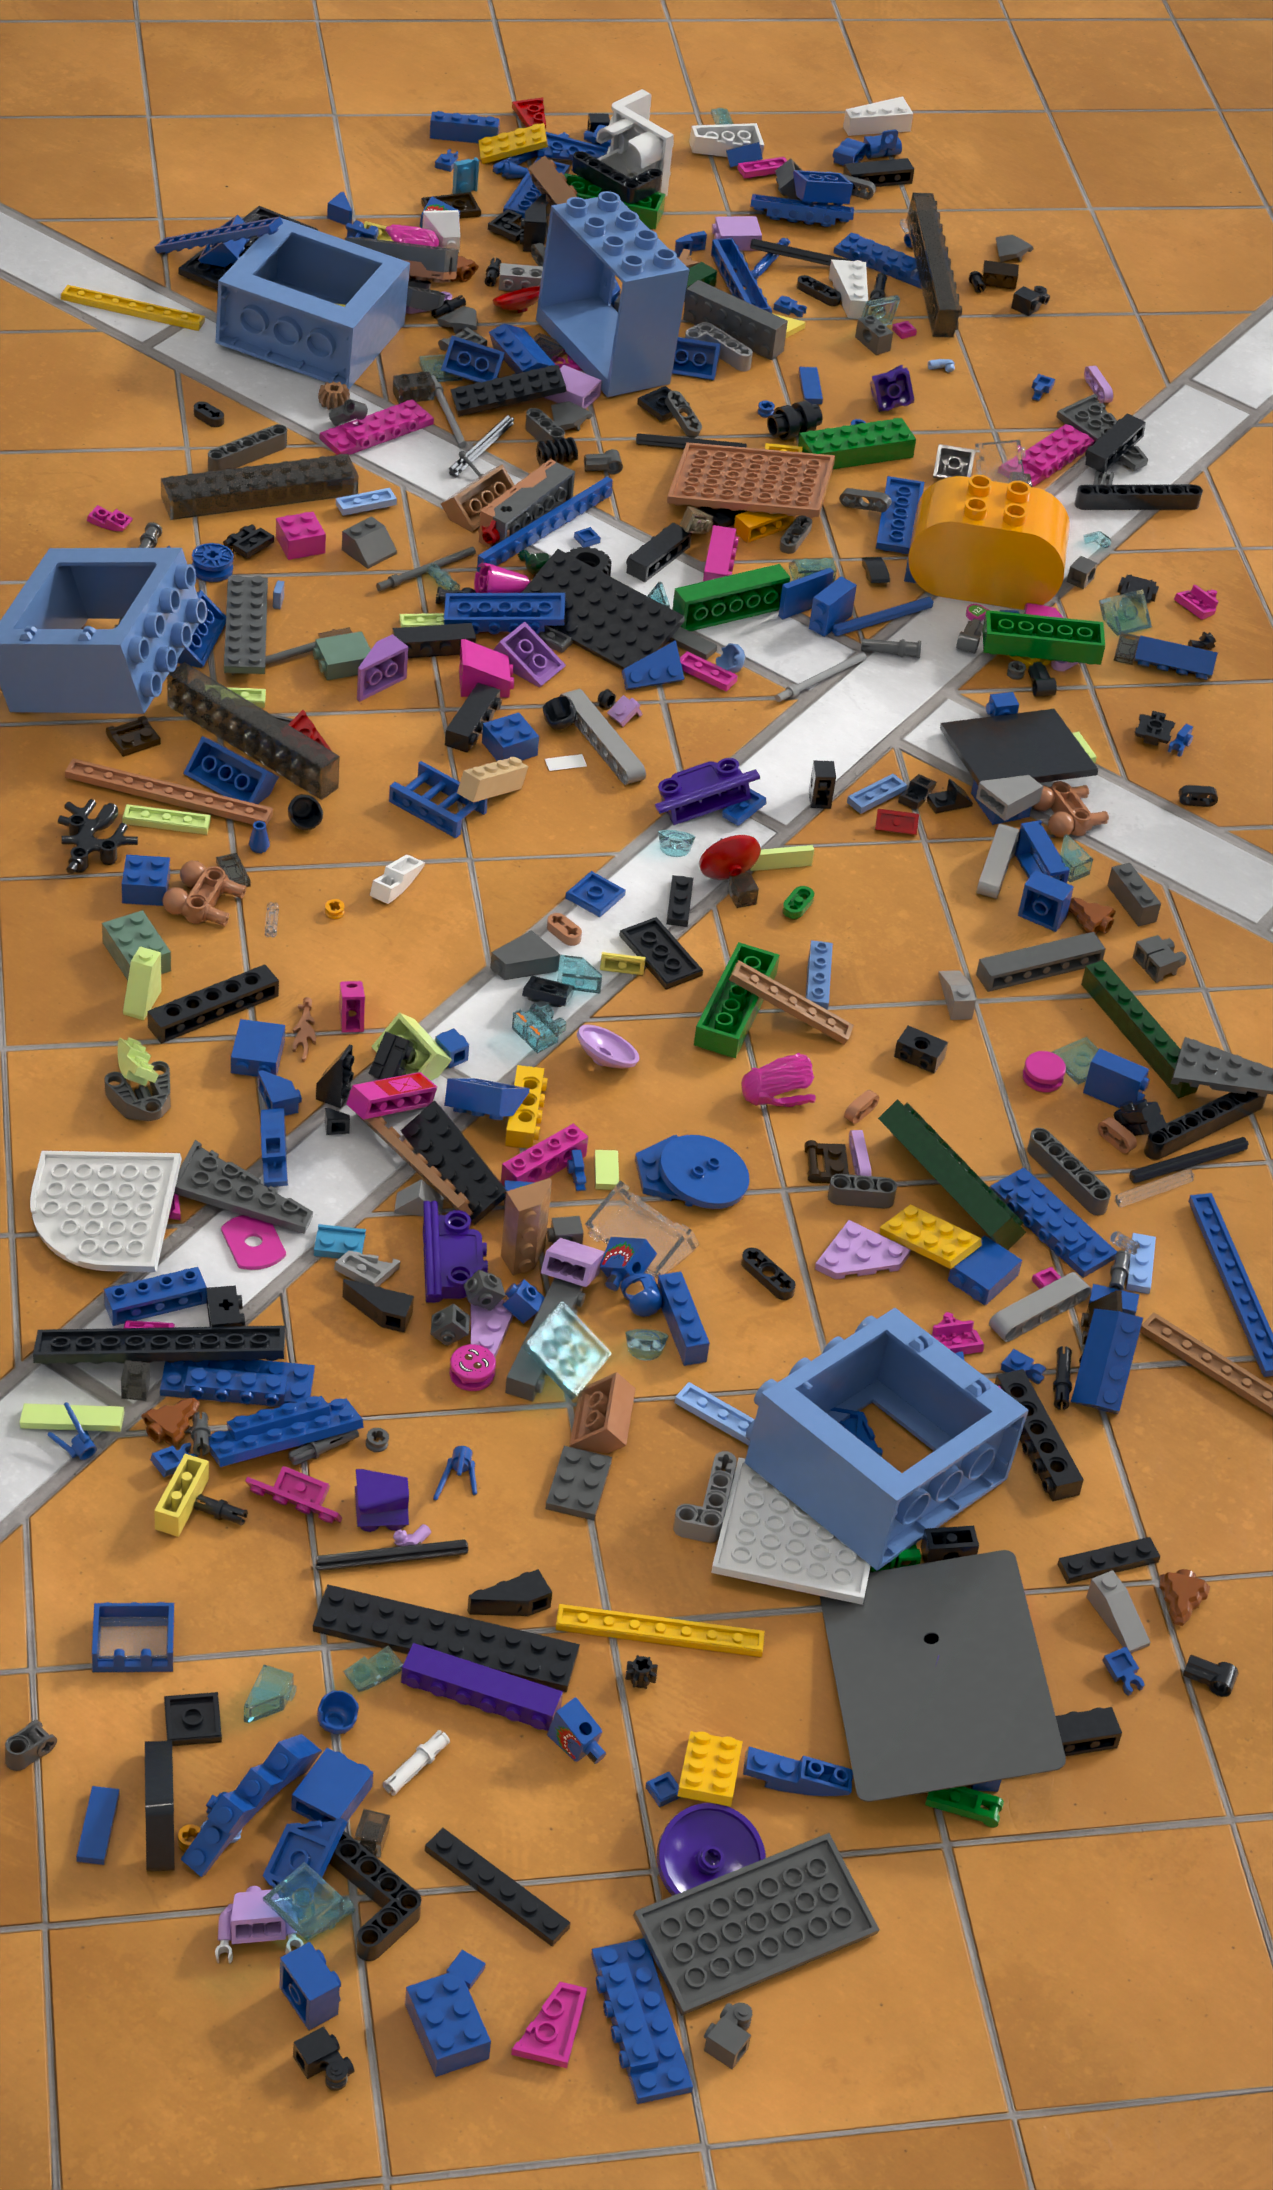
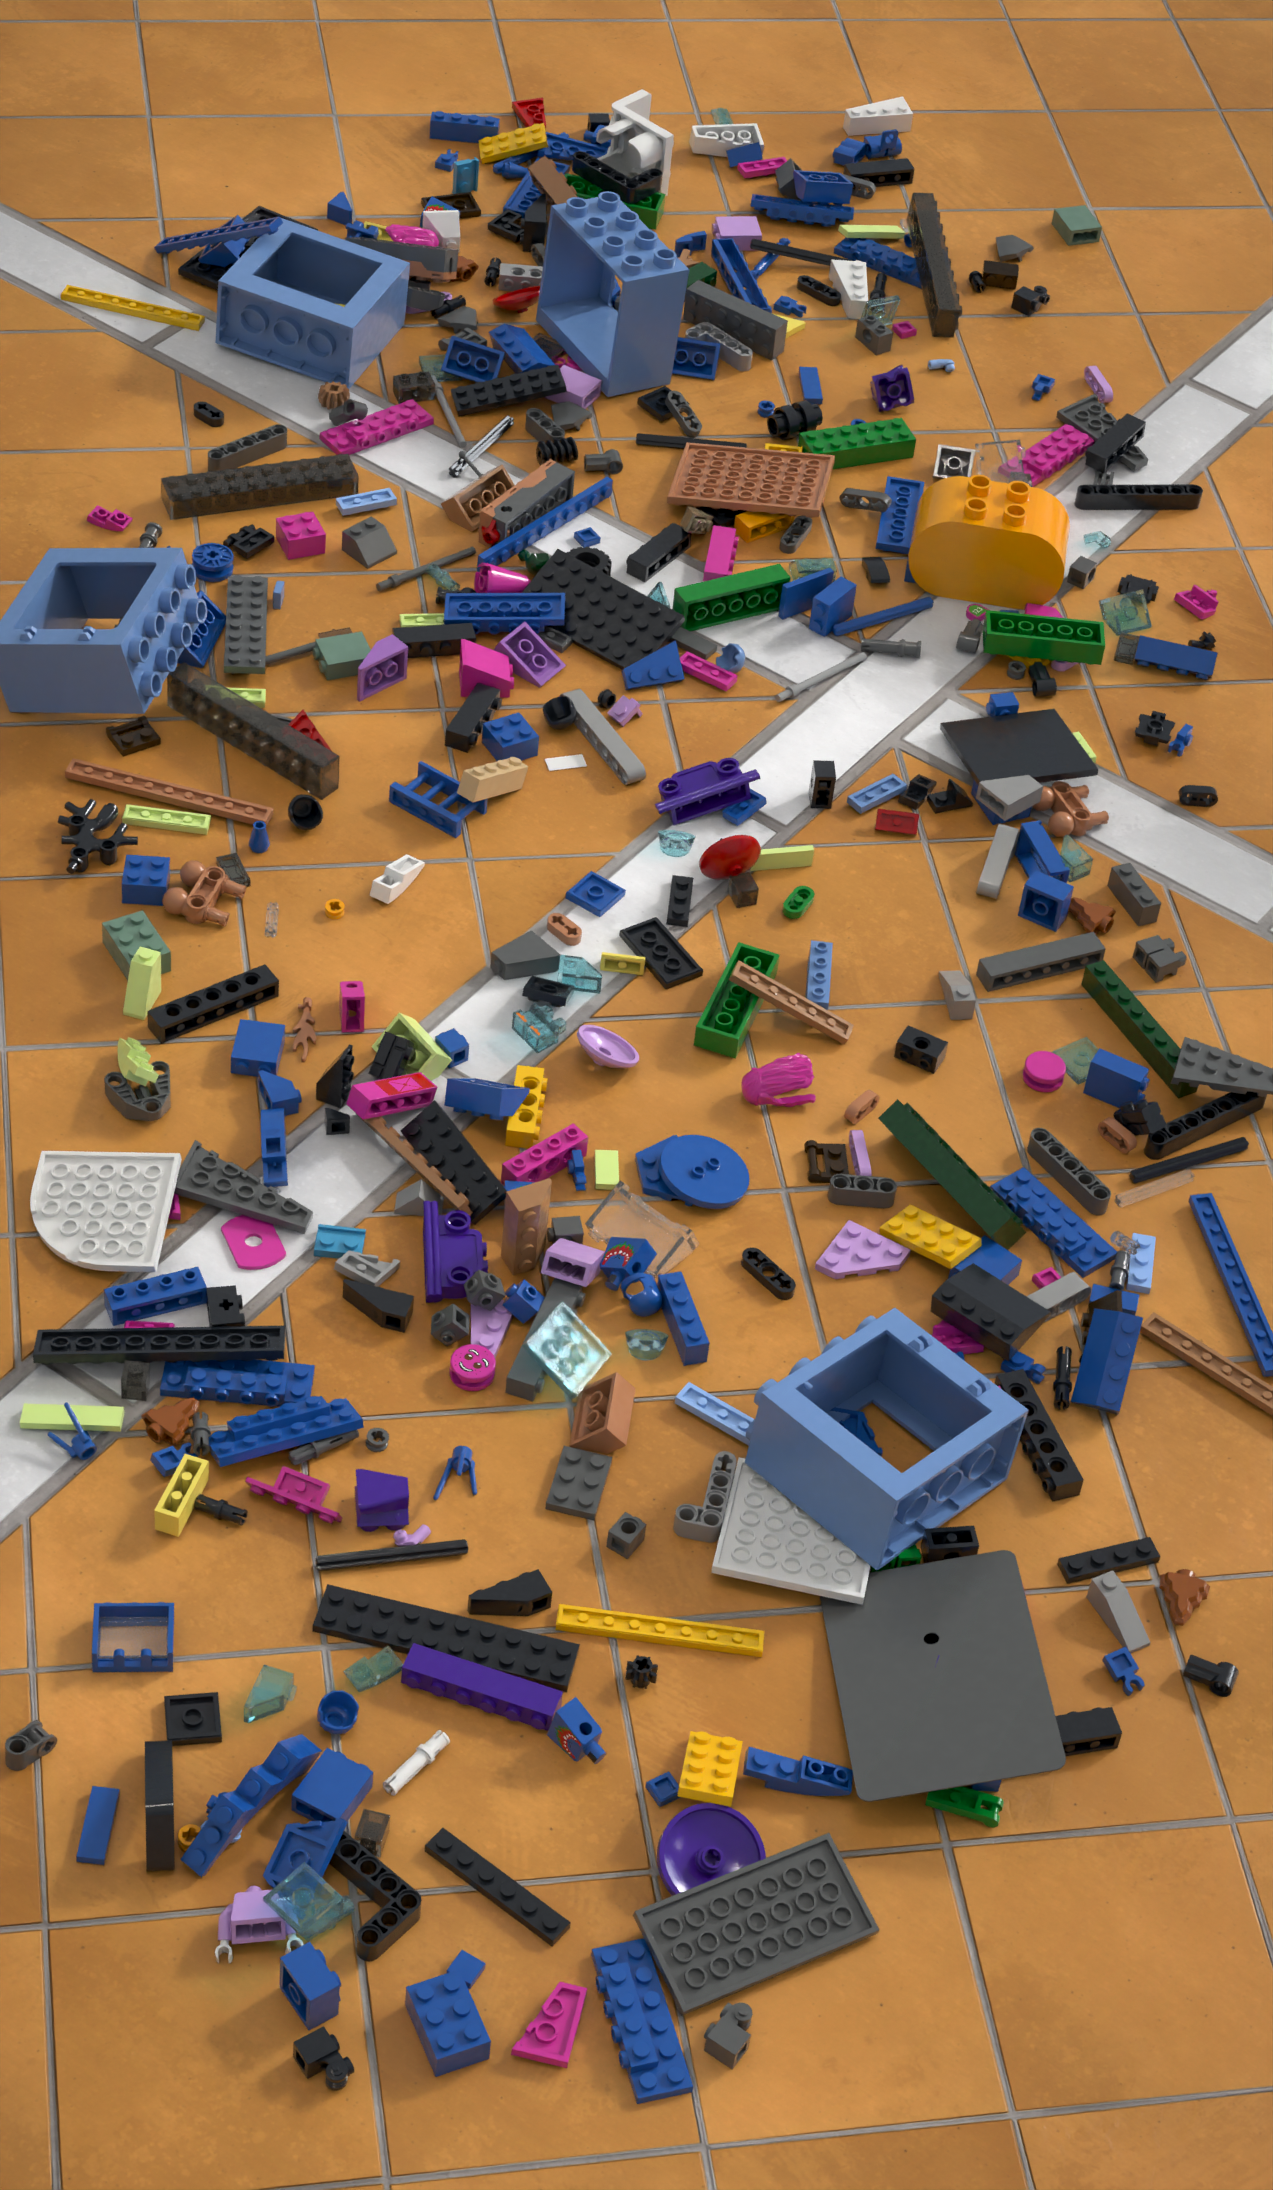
blue slope [183,736,279,804] -> none
none -> dark grey brick [606,1512,646,1559]
none -> yellowish green tile [838,225,906,239]
none -> black slope [931,1263,1051,1361]
none -> sand green brick [1052,205,1102,246]

